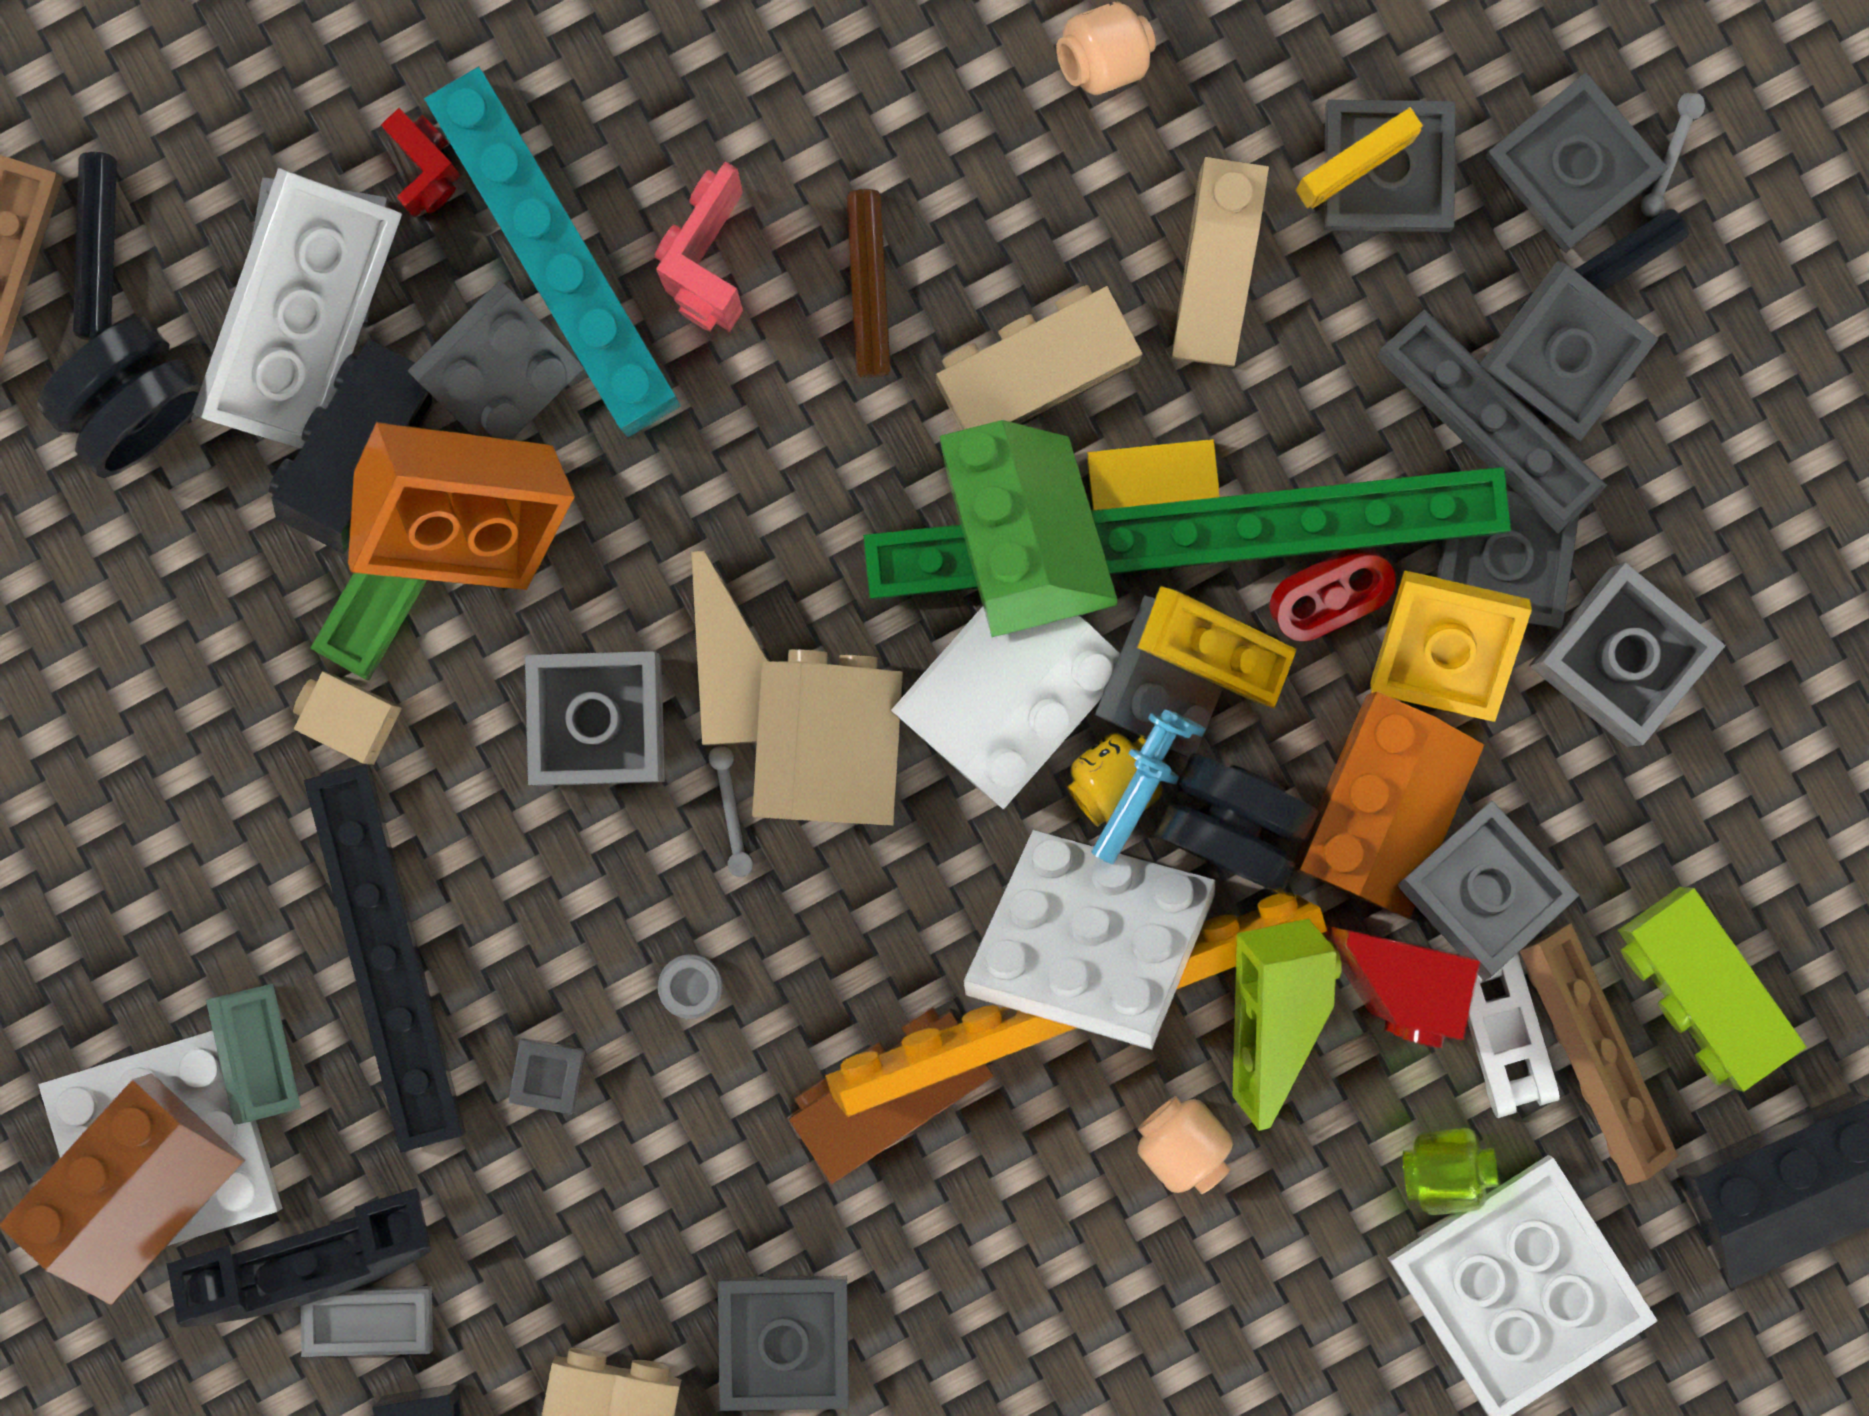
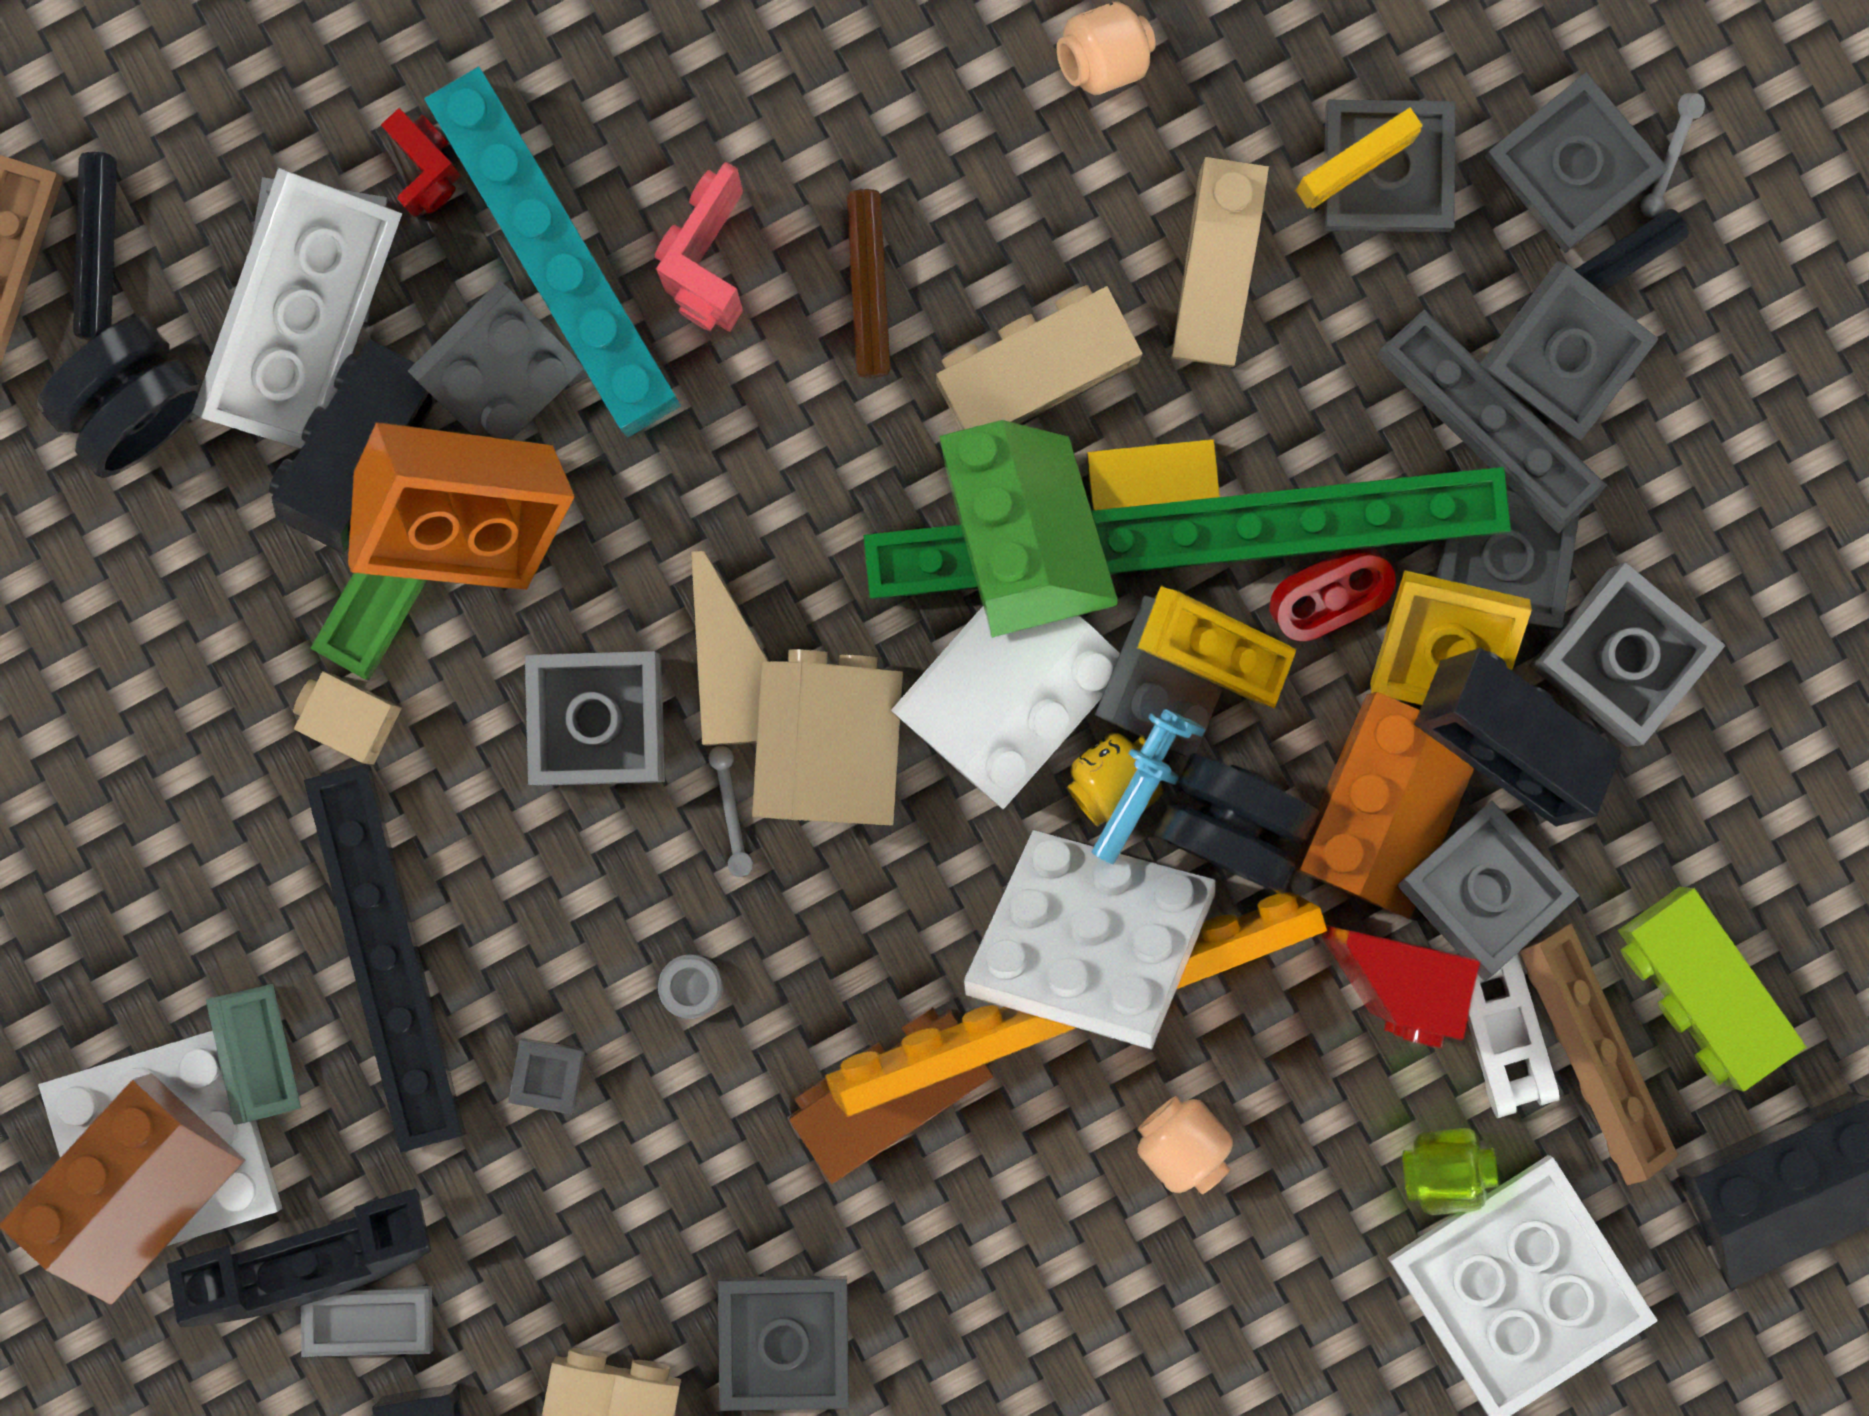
lime slope [1233,919,1342,1130] -> none
none -> black brick [1414,648,1621,827]

